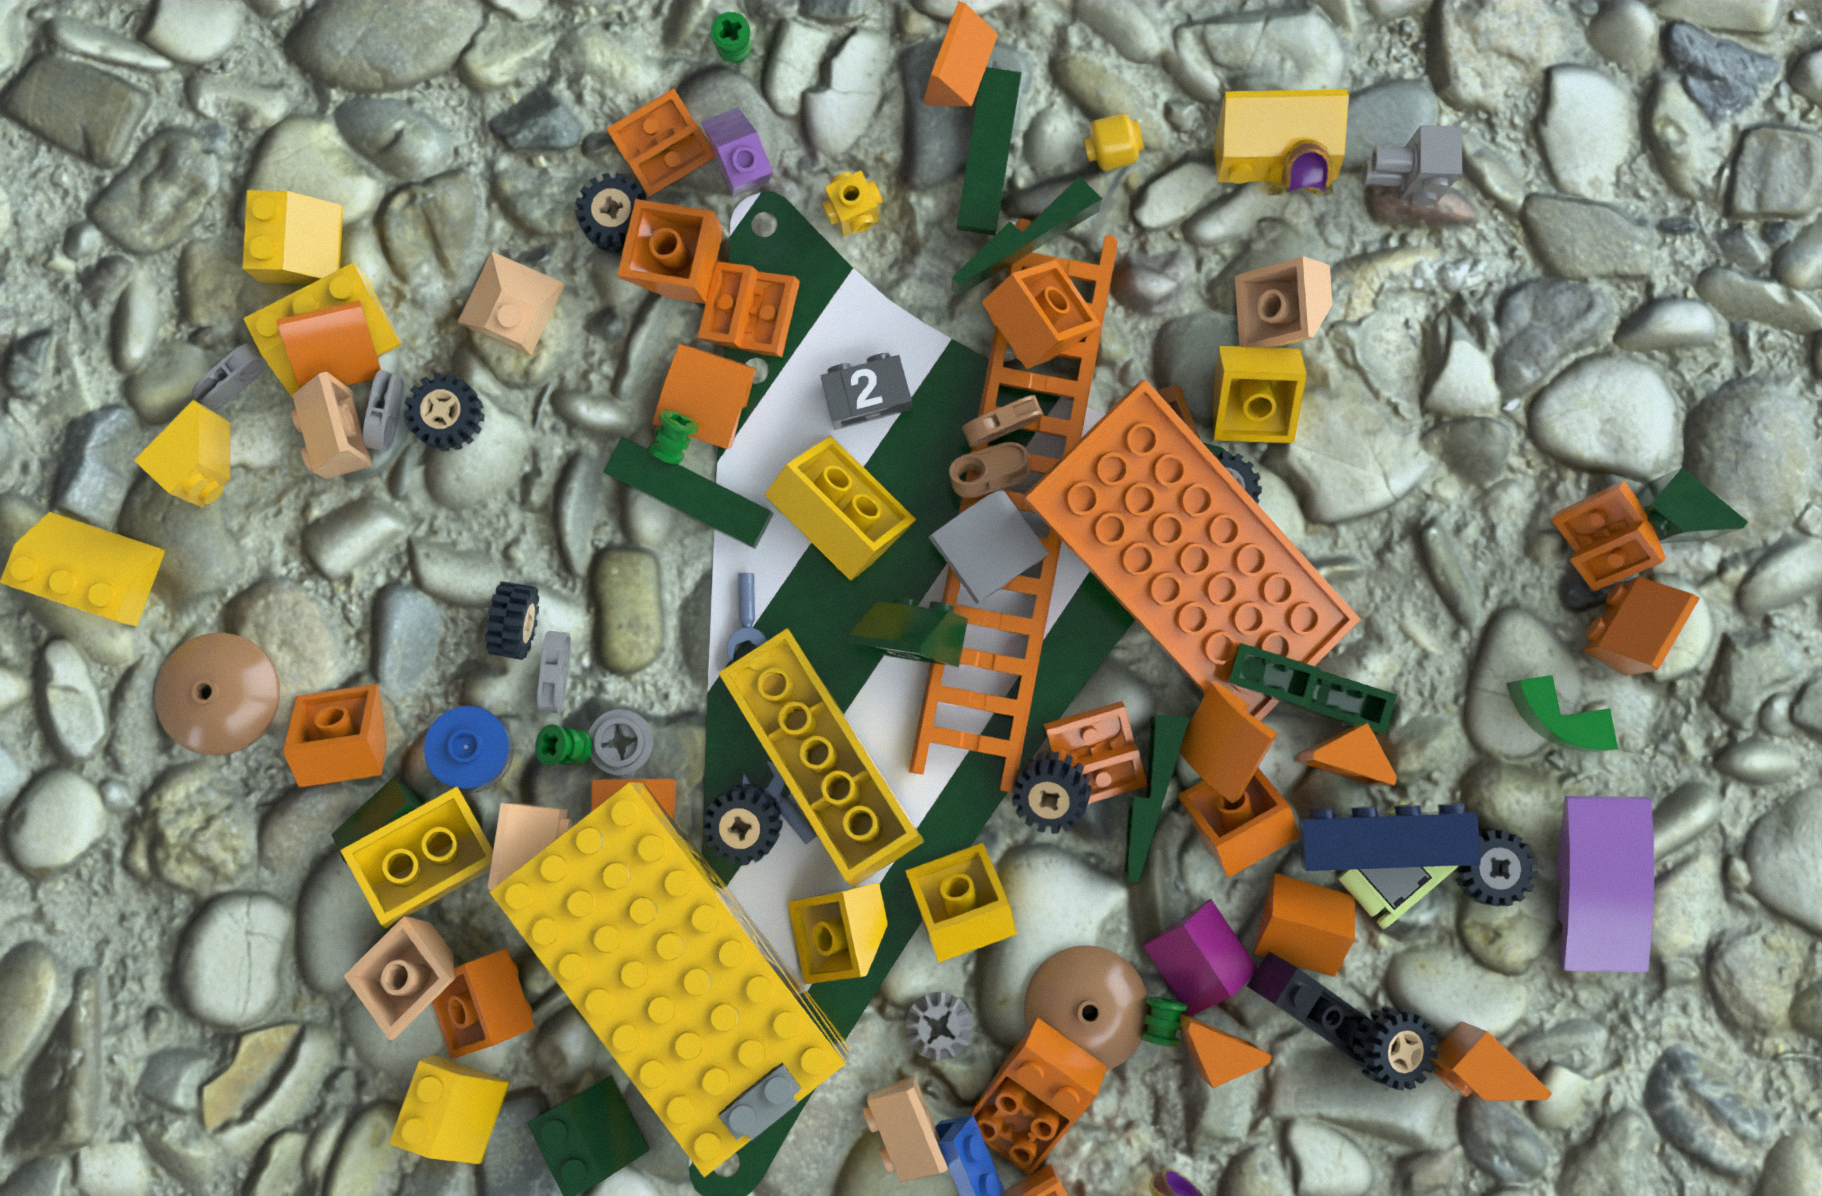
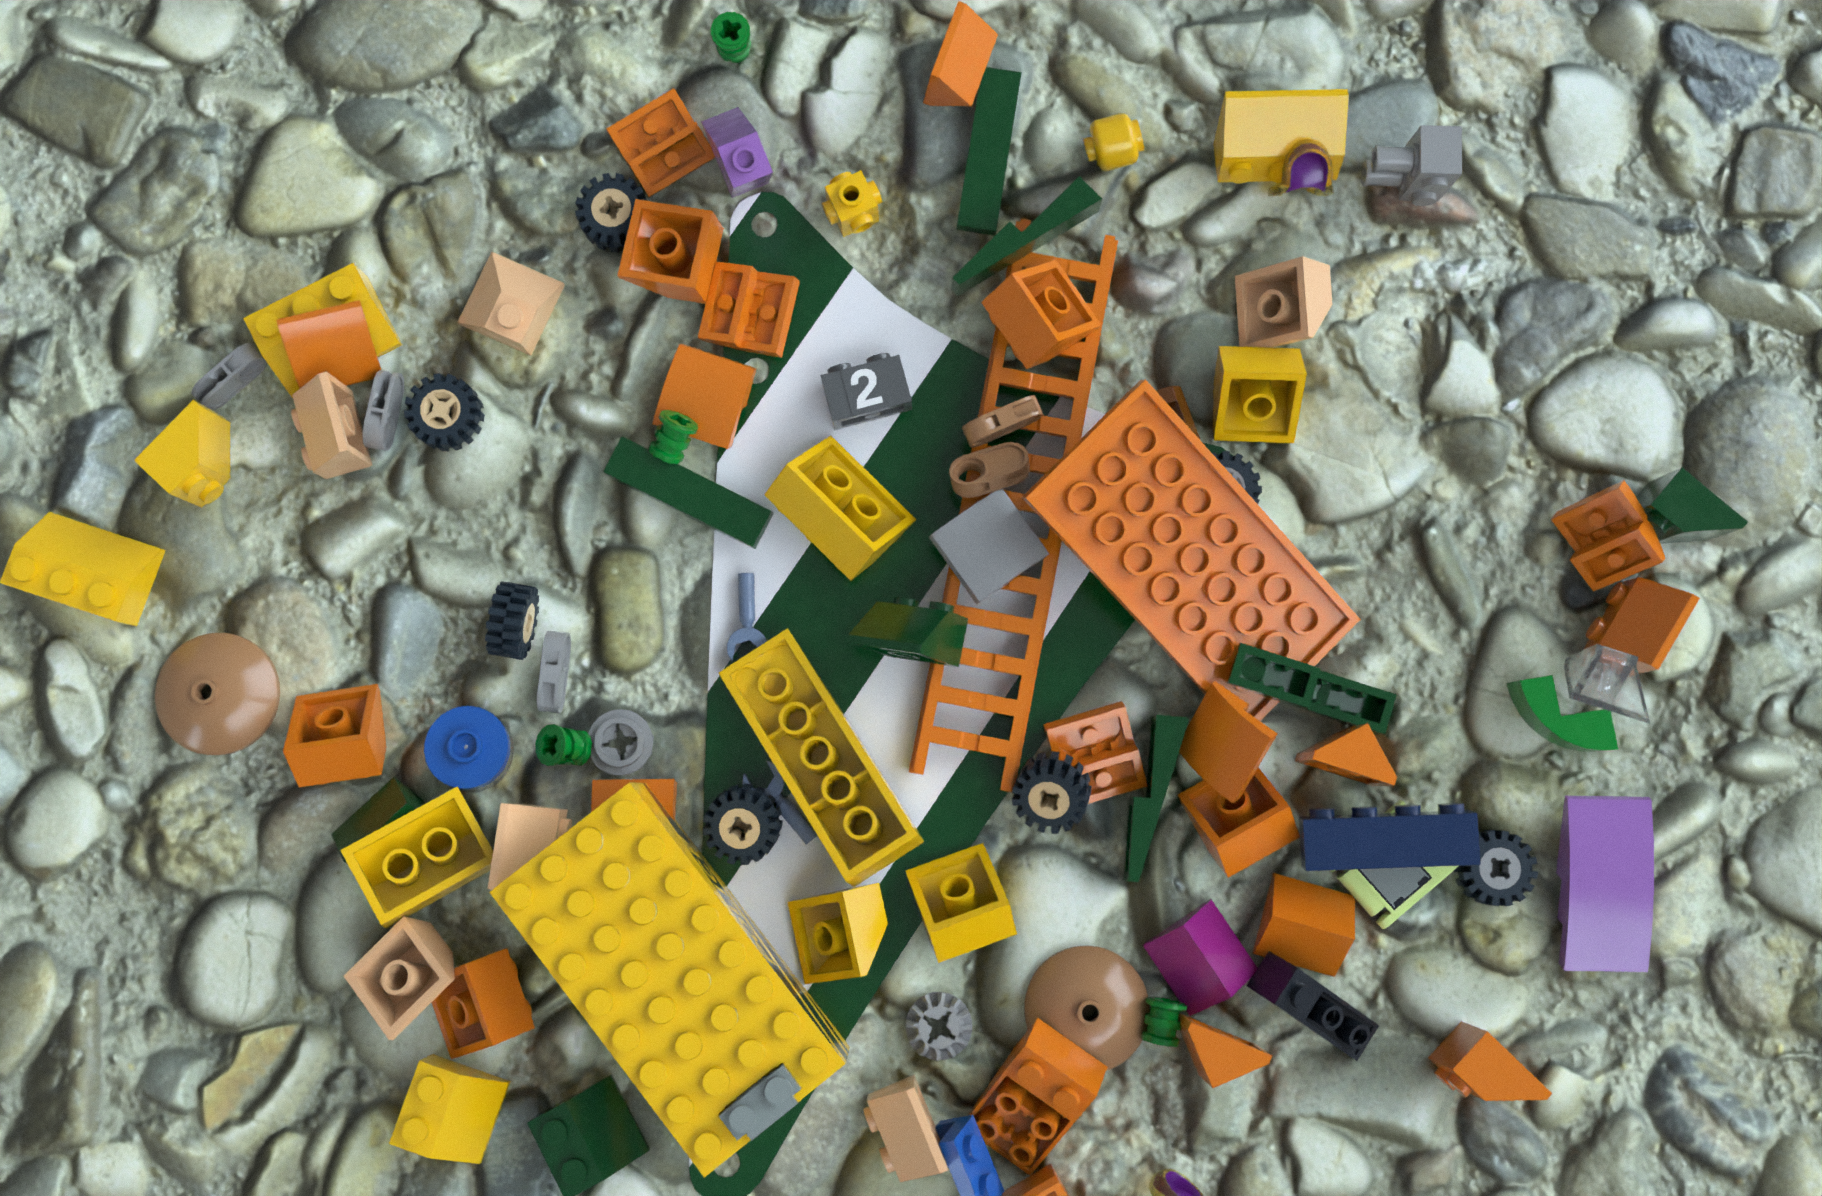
yellow slope [242,190,343,284] -> none
black wheel [1353,1007,1438,1091] -> none
none -> clear slope [1564,644,1650,724]

